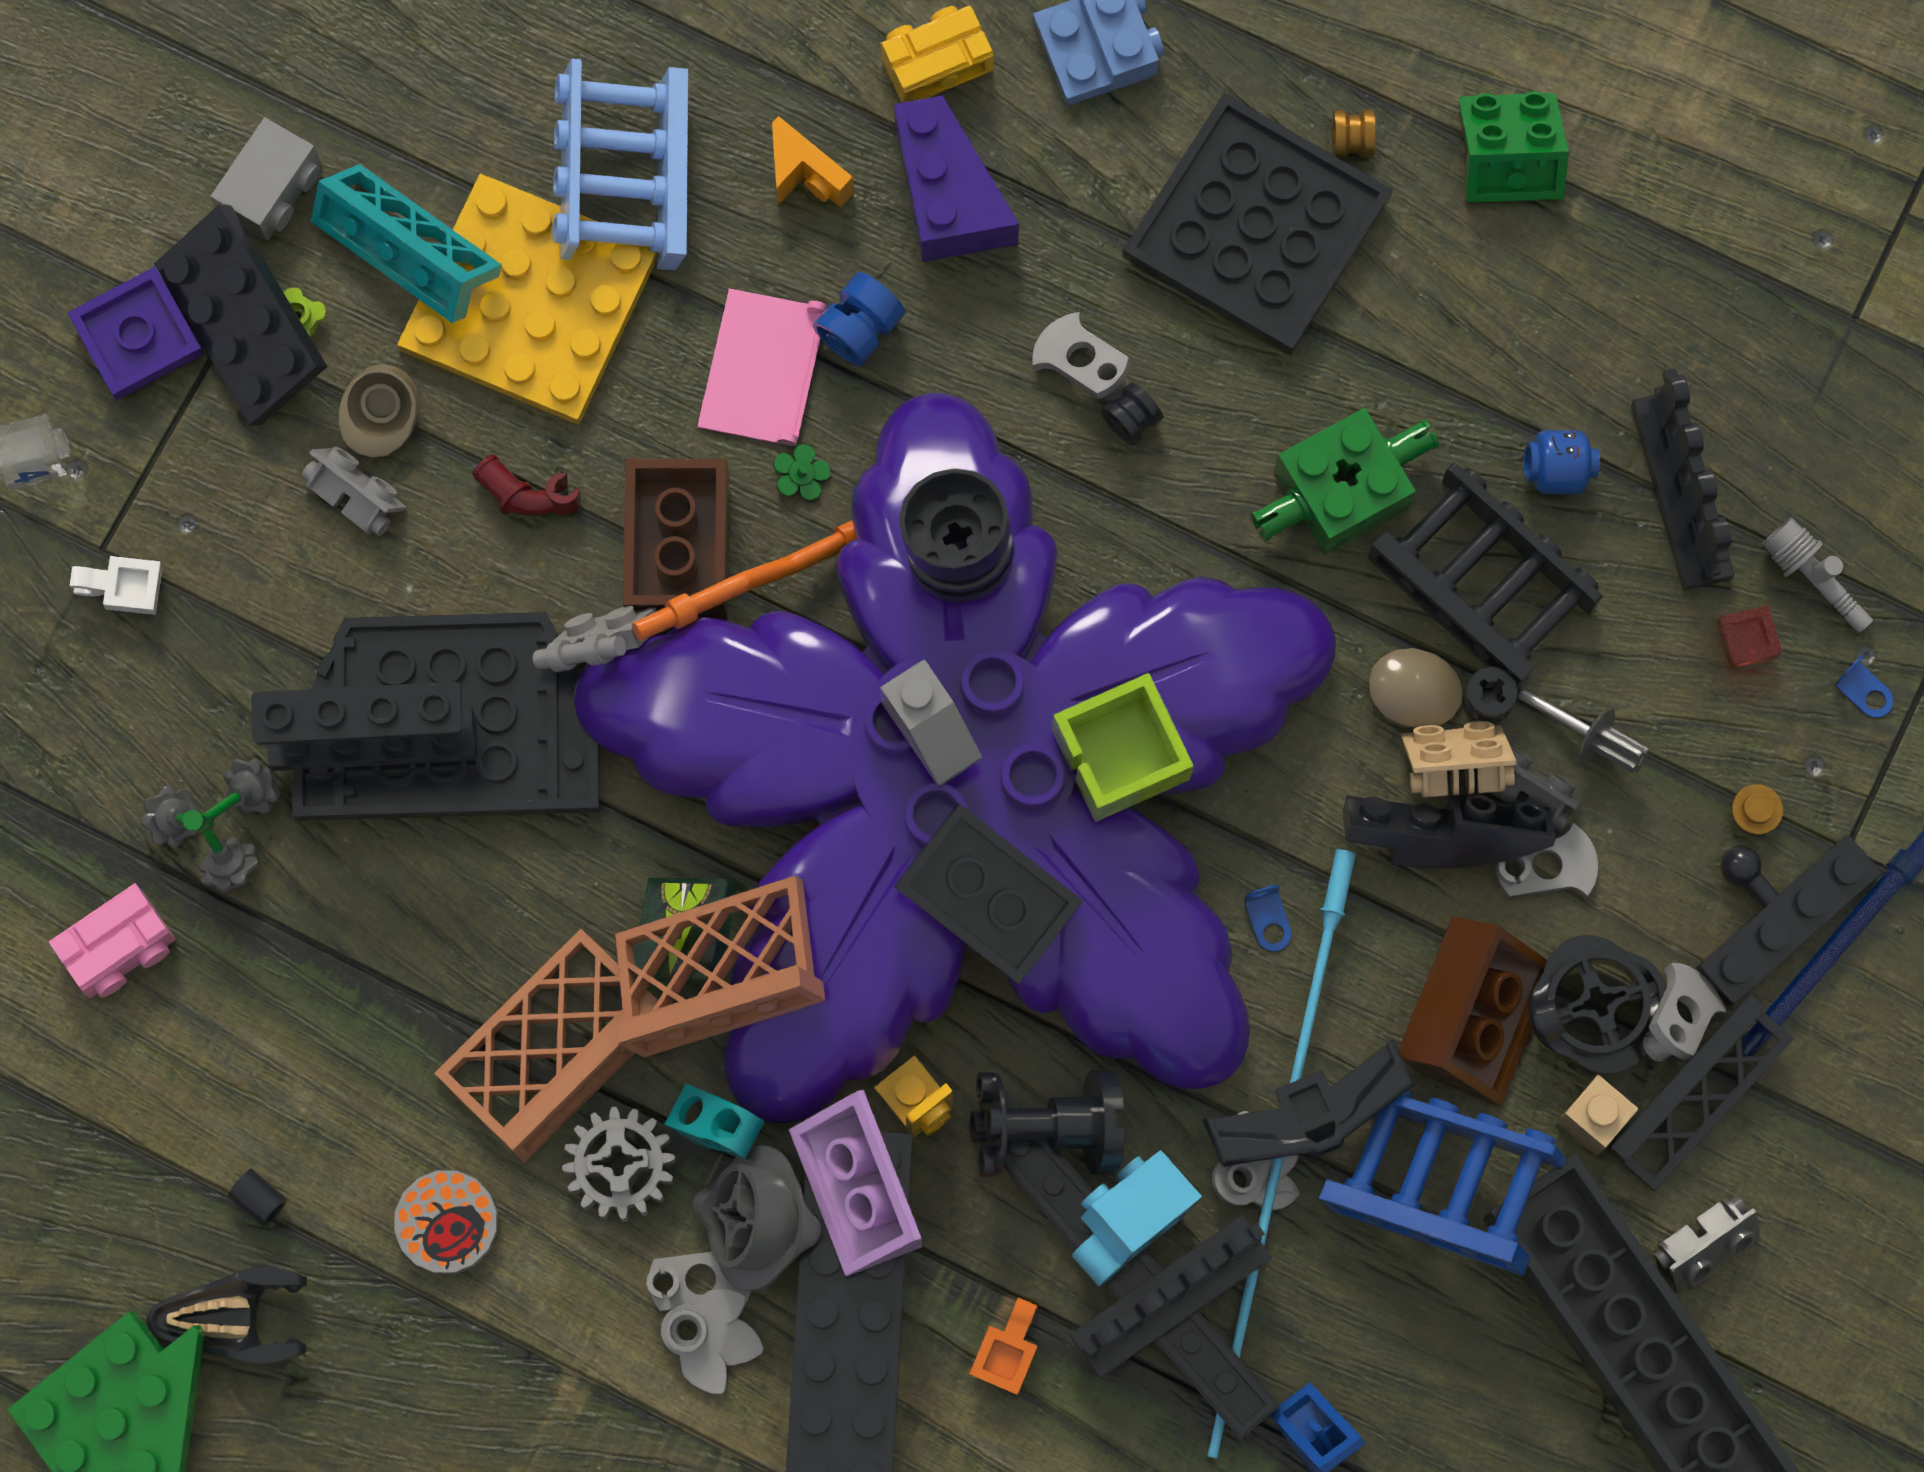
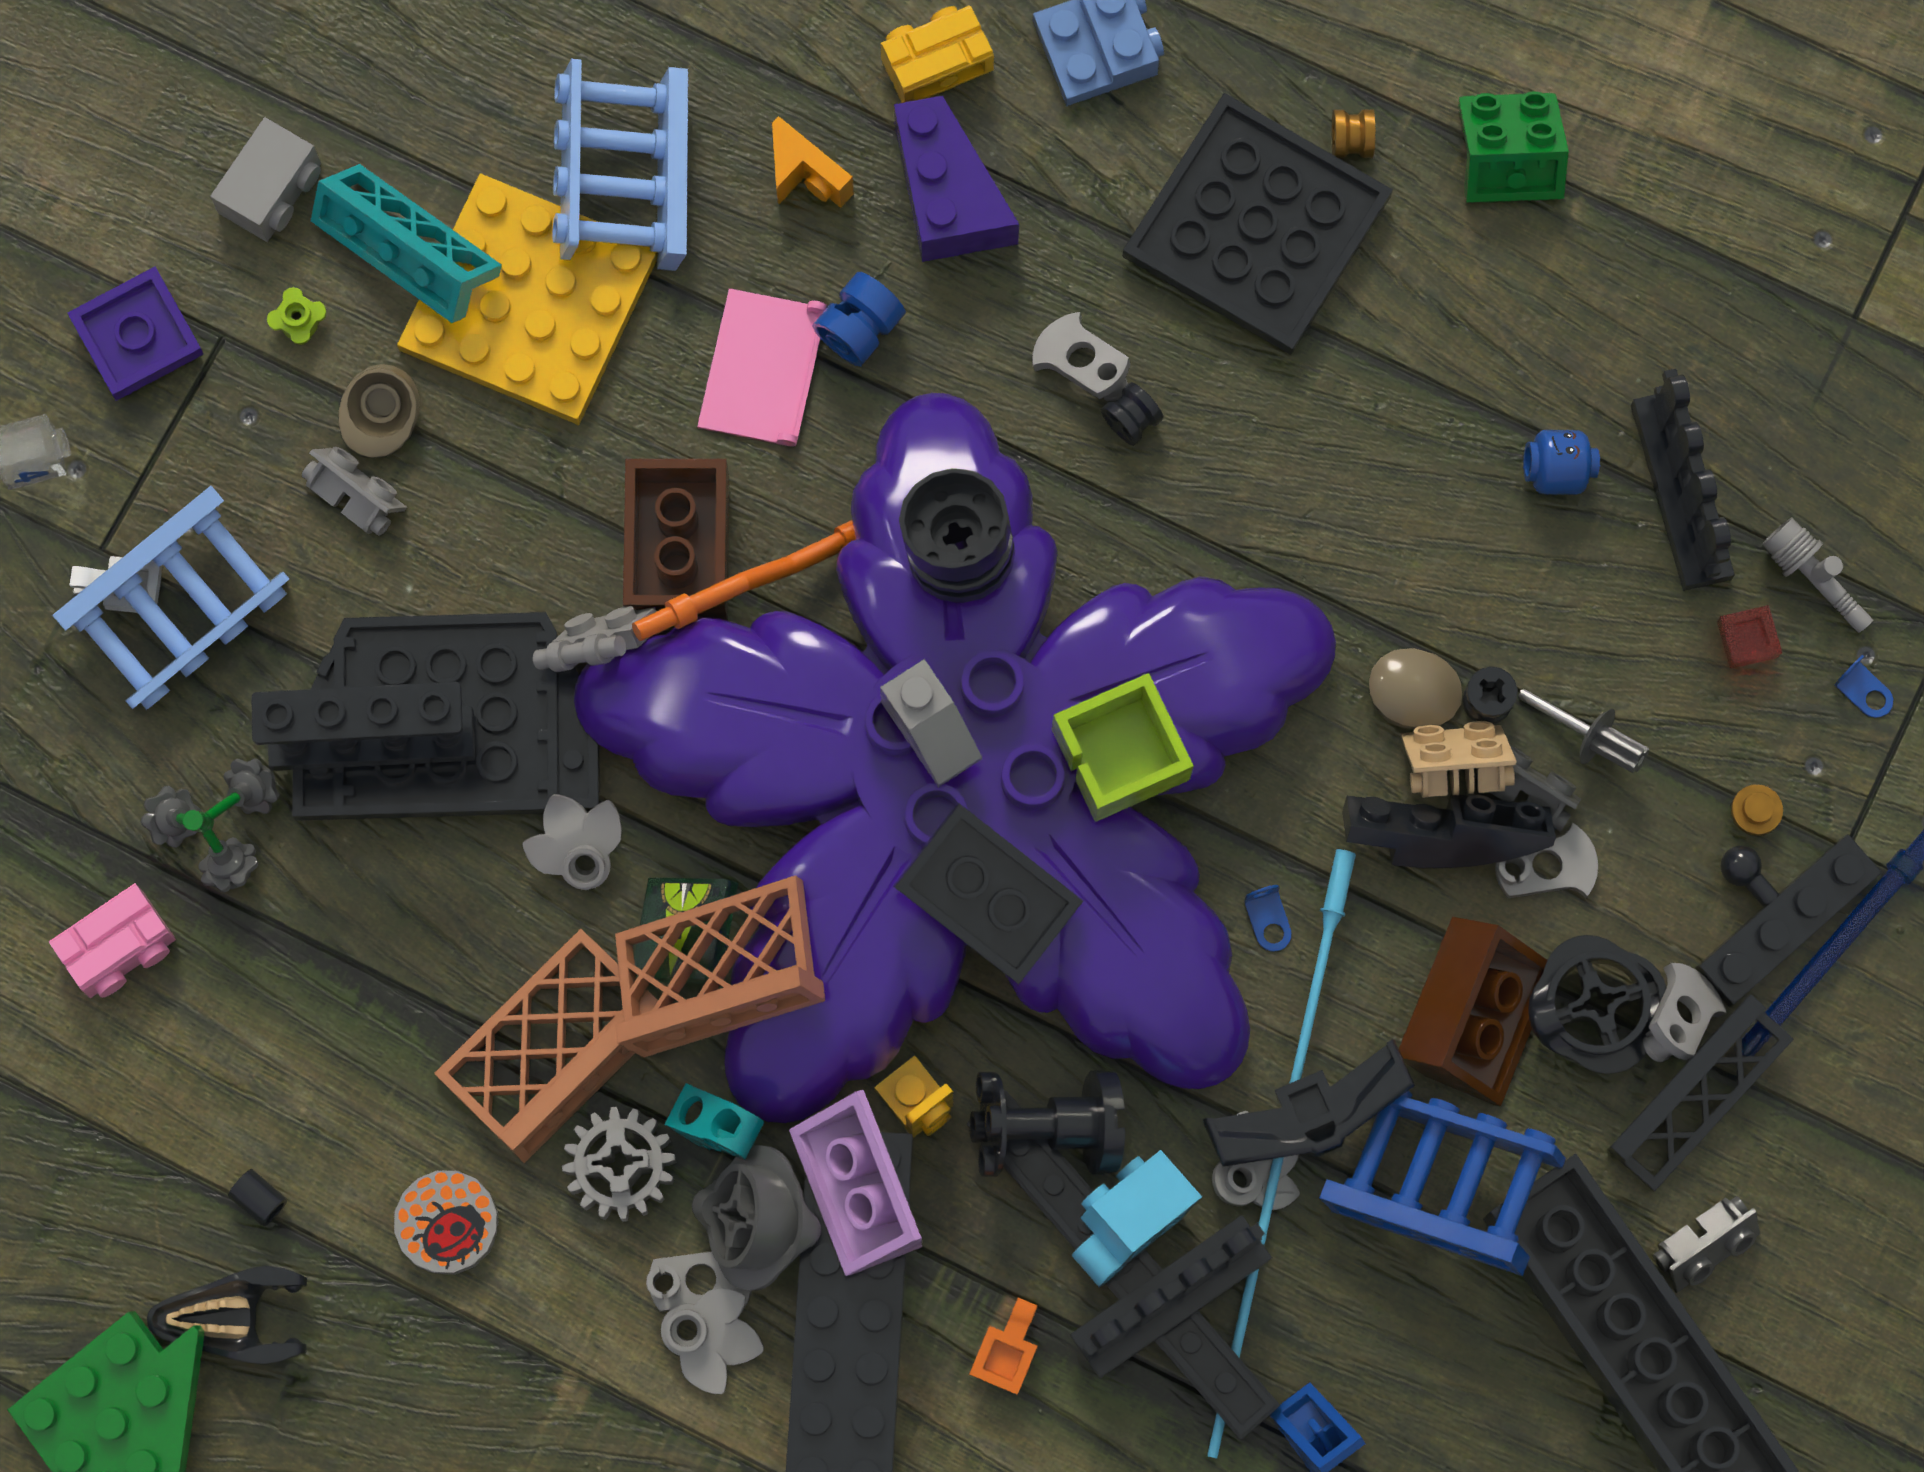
black plate [154,204,328,425] -> none
dark red piece [472,454,581,516] -> none
green plant [773,444,830,501] -> none
green brick [1250,407,1439,555] -> none
black fence [1368,462,1603,689] -> none
tan brick [1557,1075,1639,1156] -> none
none -> light blue fence [52,486,290,710]
none -> light grey plate [522,794,622,890]

